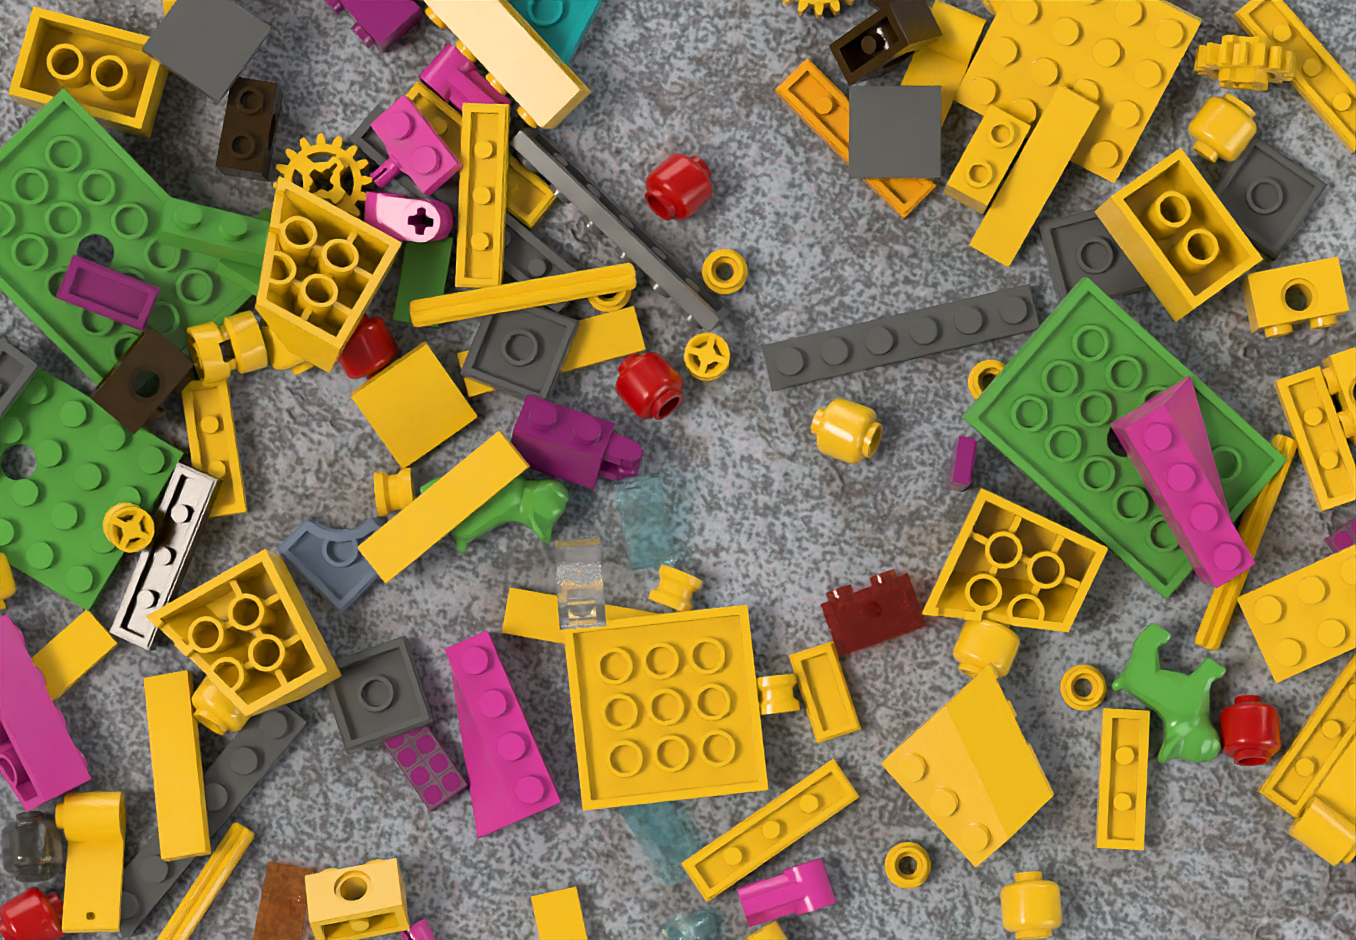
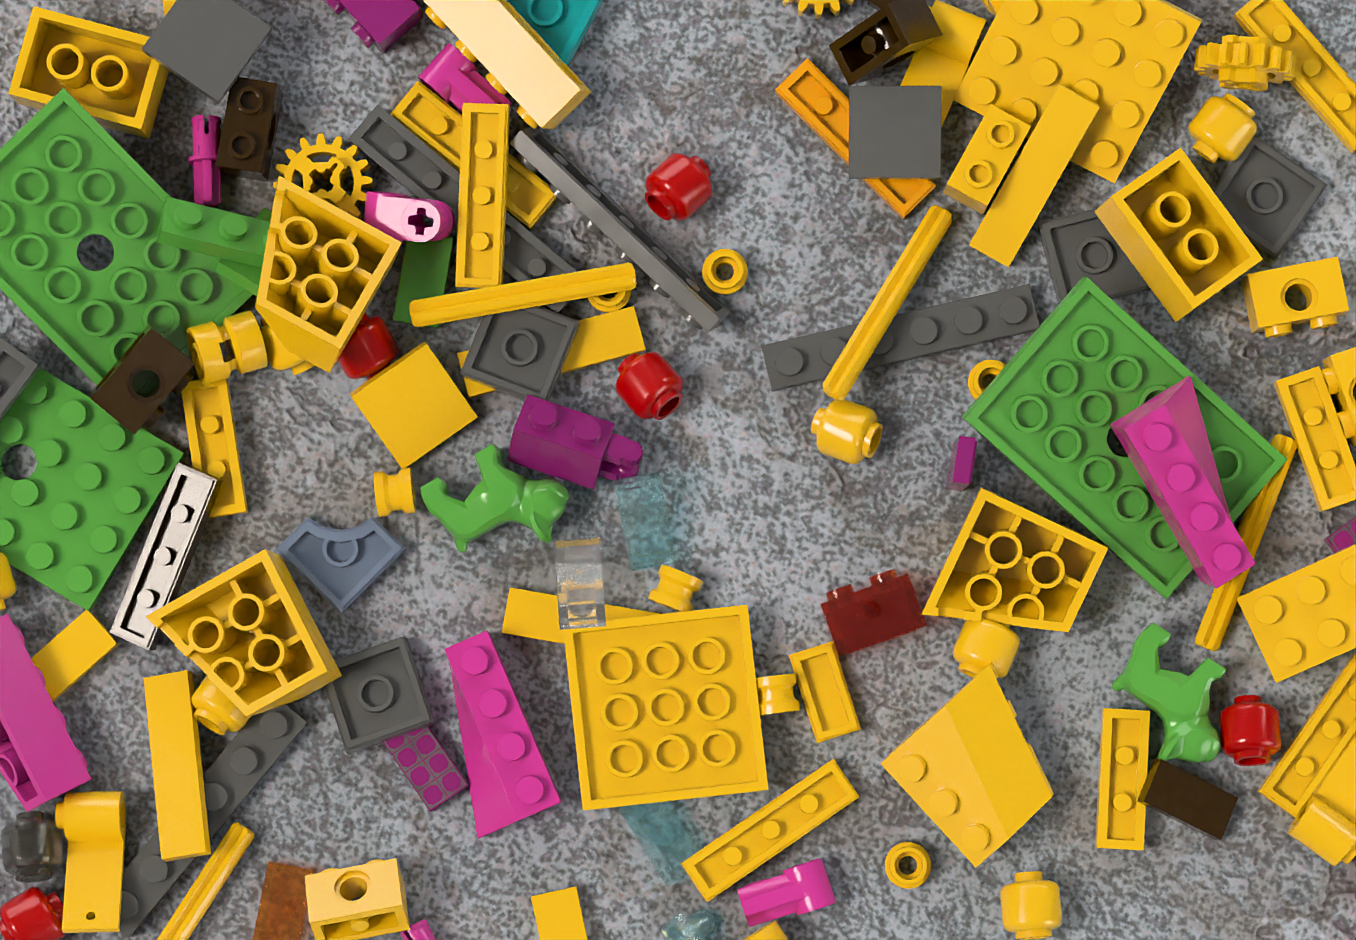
magenta tile [56,254,160,332] -> none
yellow wheel [102,502,155,553] -> none
yellow tile [357,430,530,584] -> none
dark pink plate [370,95,463,196] -> none
yellow wheel [684,332,730,382] -> none
yellow plate [1060,664,1107,711] -> none
none -> dark pink axle [188,115,221,207]
none -> yellow axle [823,205,952,401]
none -> dark brown tile [1137,759,1238,840]

